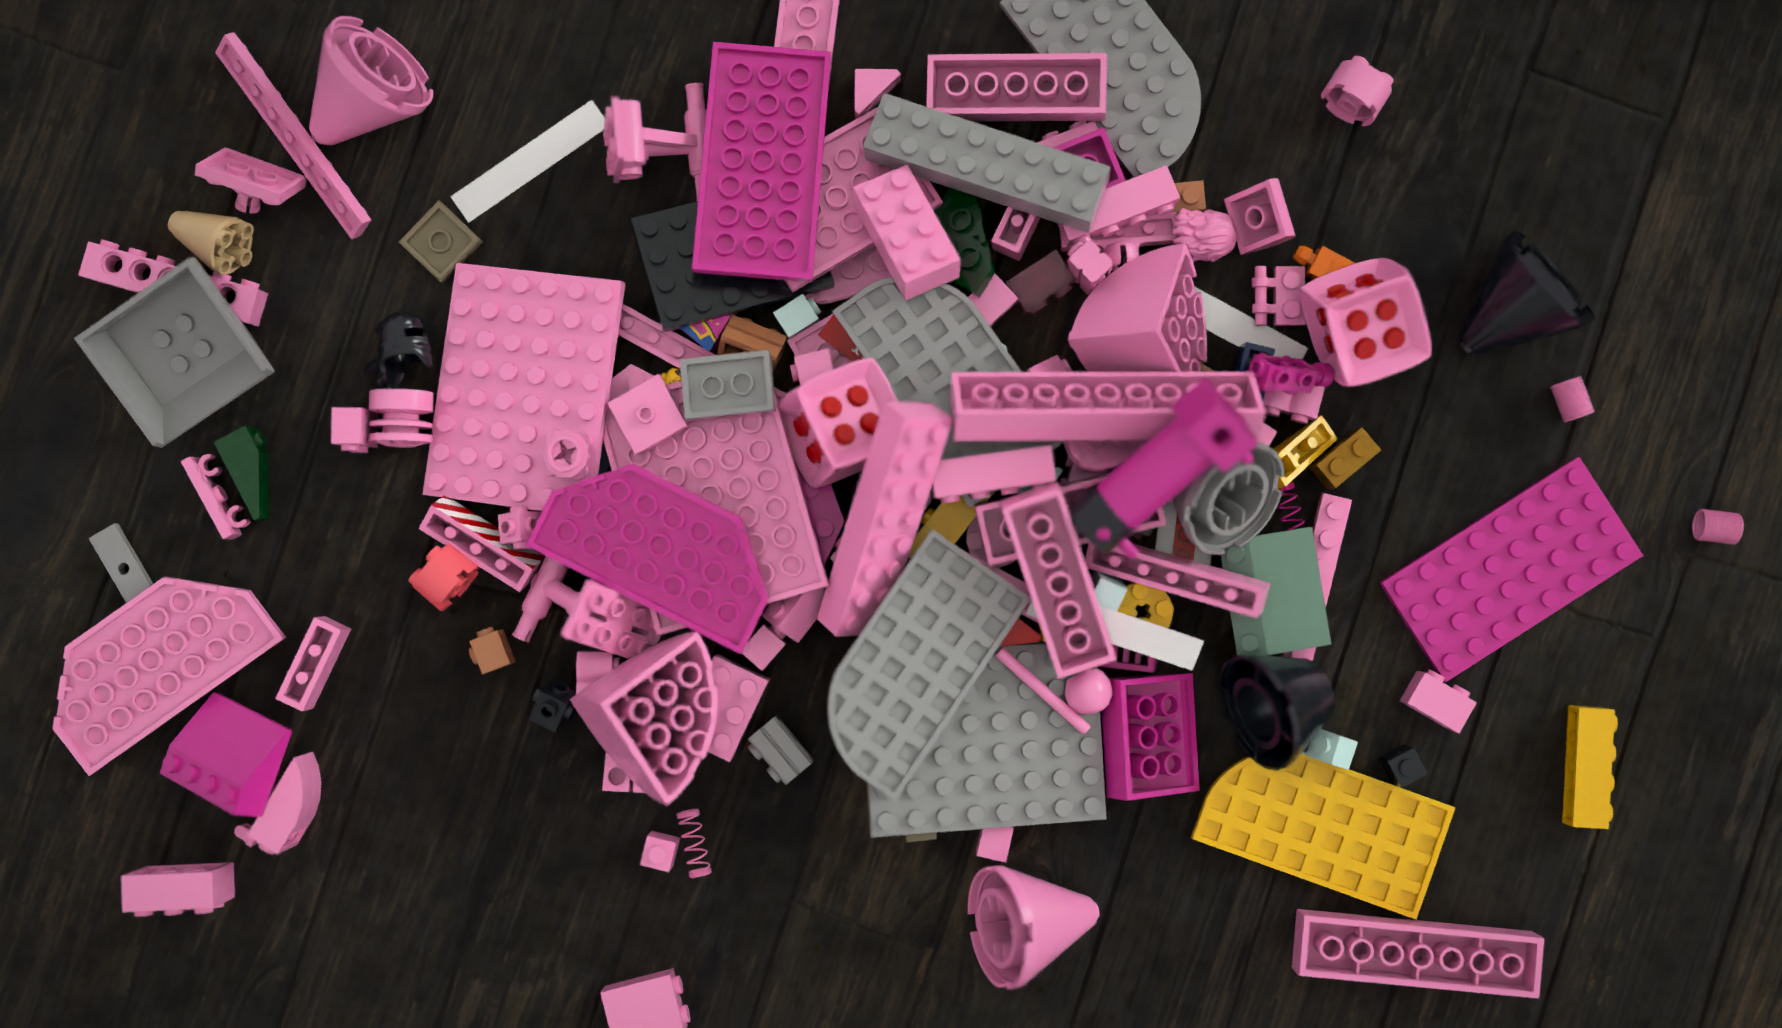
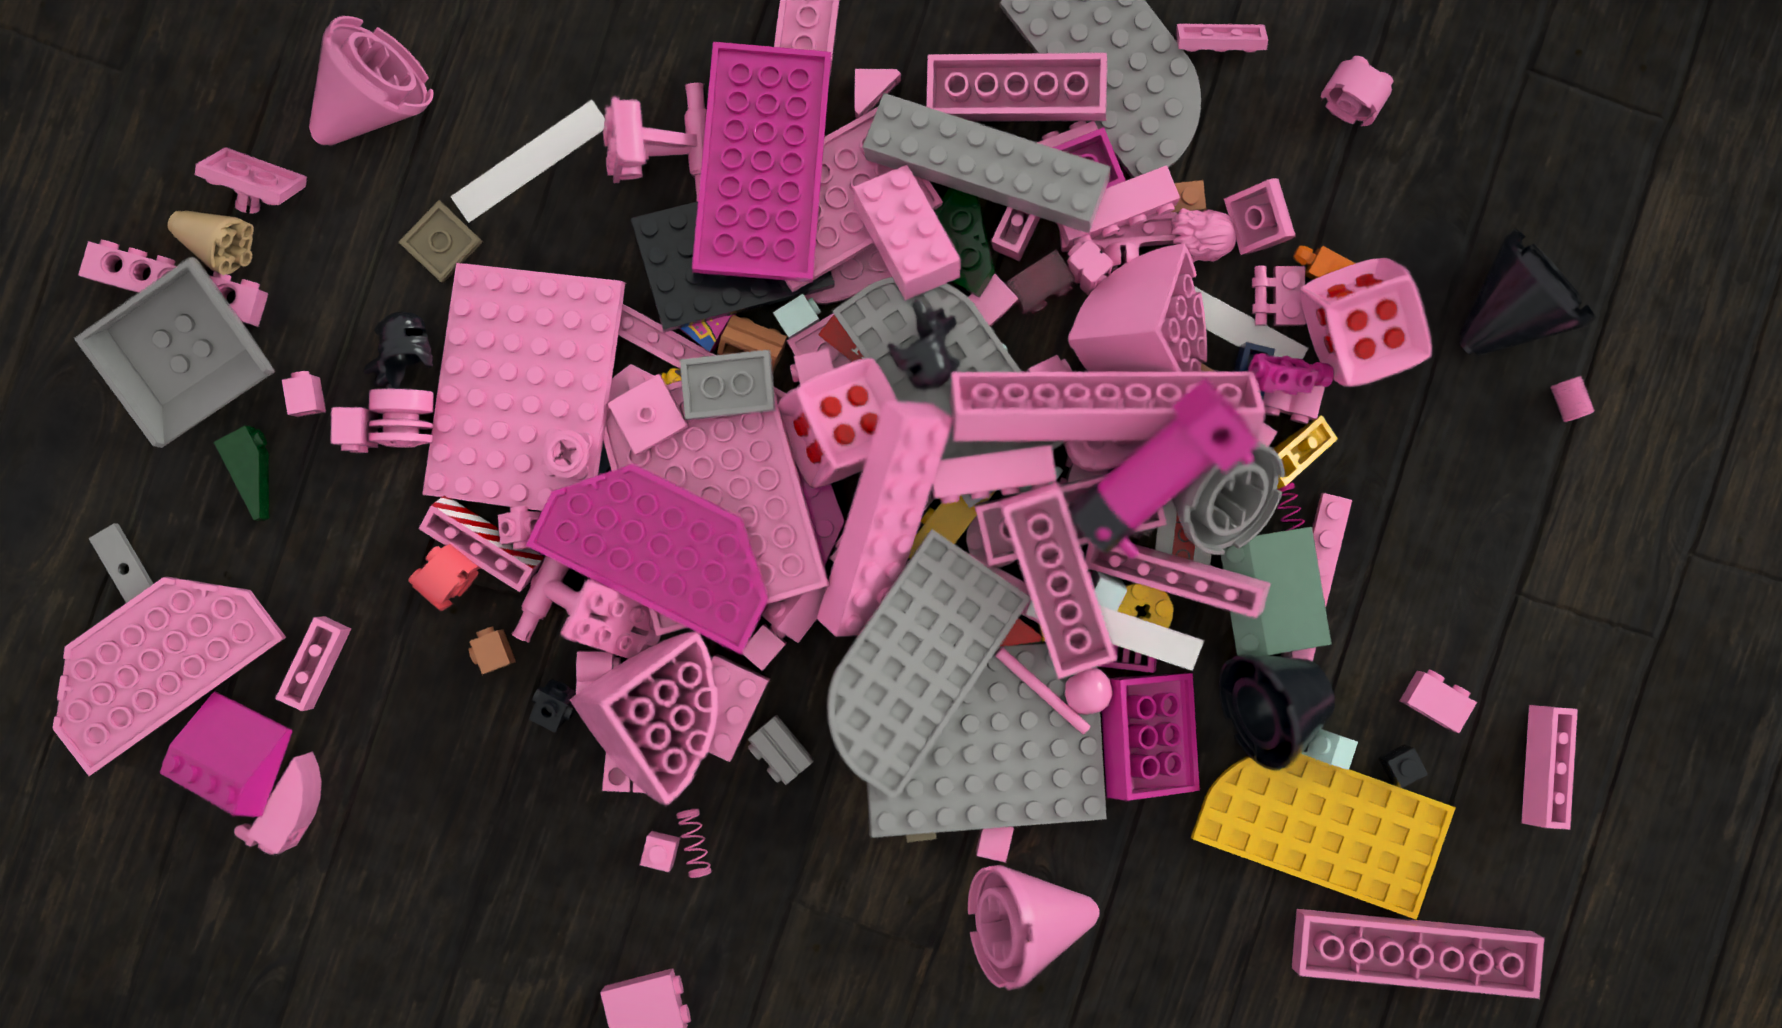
bright pink brick [121,862,235,917] -> none
bright pink plate [181,454,251,540] -> none
bright pink plate [215,32,371,239] -> none
pearl gold brick [1309,428,1381,490] -> none
dark pink plate [1379,457,1643,682] -> none
yellow brick [1562,705,1618,829] -> none
bright pink piece [1692,509,1744,545] -> none
none -> bright pink brick [282,371,326,417]
none -> black piece [887,299,960,391]
none -> bright pink plate [1176,24,1268,52]
none -> bright pink brick [1522,705,1578,829]

